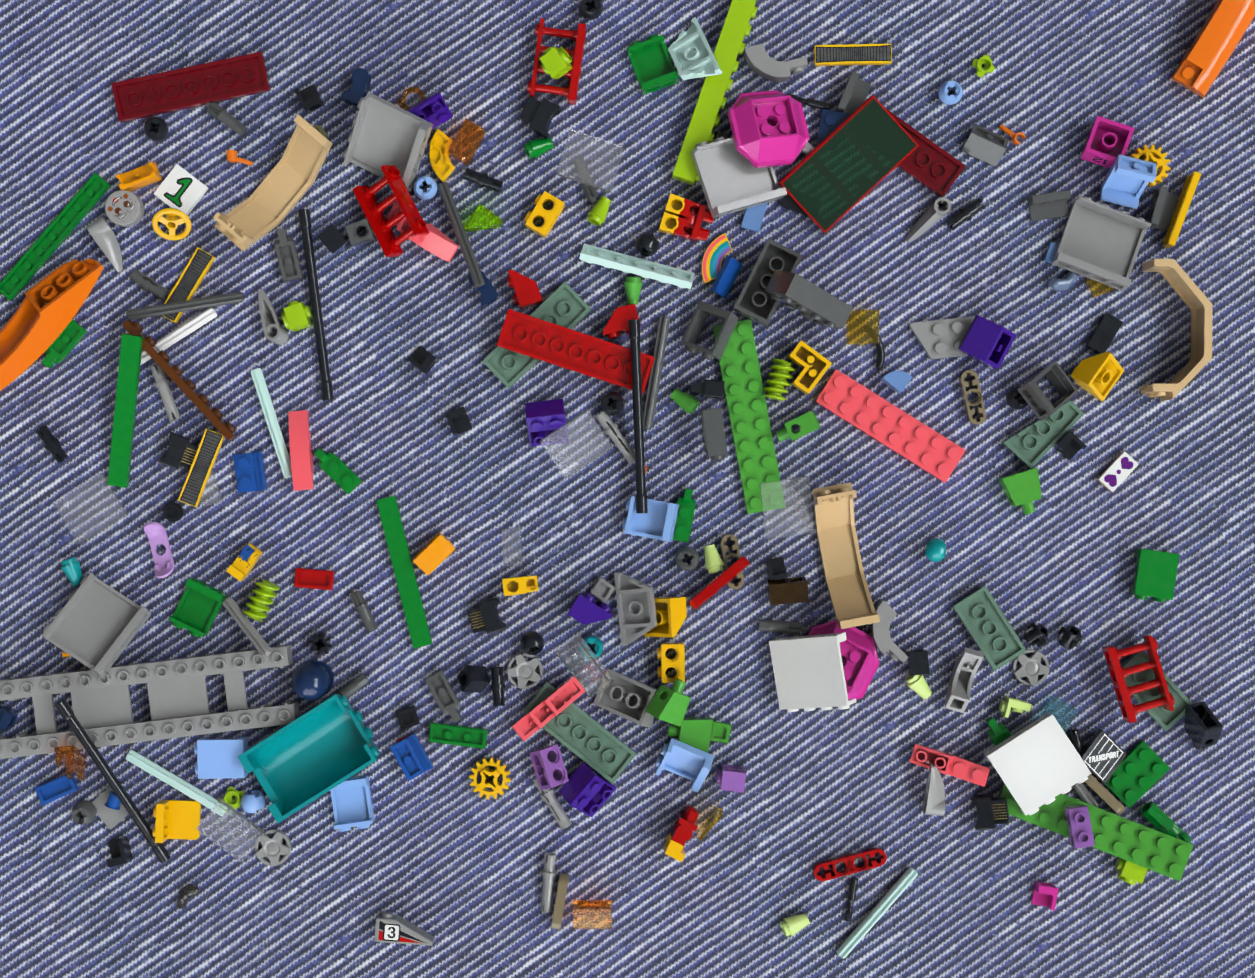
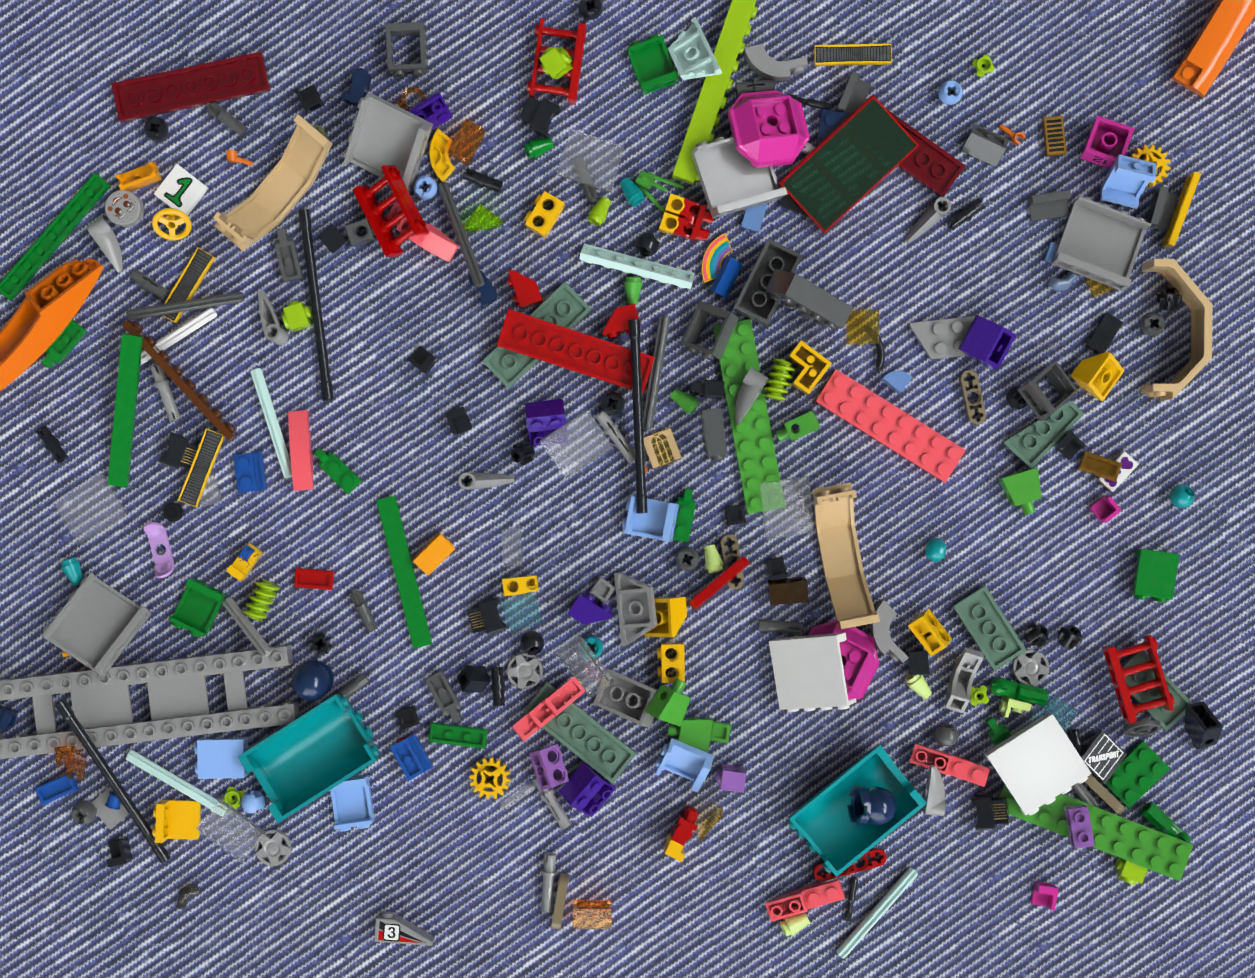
none -> dark grey window [385,22,428,77]
none -> light grey piece [458,472,515,490]
none -> clear tile [500,780,536,811]
none -> clear light blue piece [501,592,543,633]
none -> black gear [511,440,535,466]
none -> teal cone [620,177,645,207]
none -> bright green plant [635,170,684,212]
none -> piece [644,427,682,469]
none -> black tile [724,504,746,525]
none -> dark grey pin [735,79,775,95]
none -> light grey piece [735,368,768,424]
none -> coral slope [765,879,845,922]
none -> teal cylinder [787,743,927,877]
none -> dark blue tile [847,786,897,825]
none -> yellow brick [908,609,952,657]
none -> dark grey piece [934,724,959,746]
none -> lime plate [970,685,989,706]
none -> green piece [990,677,1049,706]
none -> pearl gold tile [1042,116,1067,157]
none -> pearl gold tile [1078,451,1123,482]
none -> dark pink panel [1088,495,1122,523]
none -> flat silver wheel [1123,718,1161,737]
none -> dark grey piece [1140,312,1165,336]
none -> black gear [1156,287,1182,311]
none -> teal piece [1169,484,1195,508]

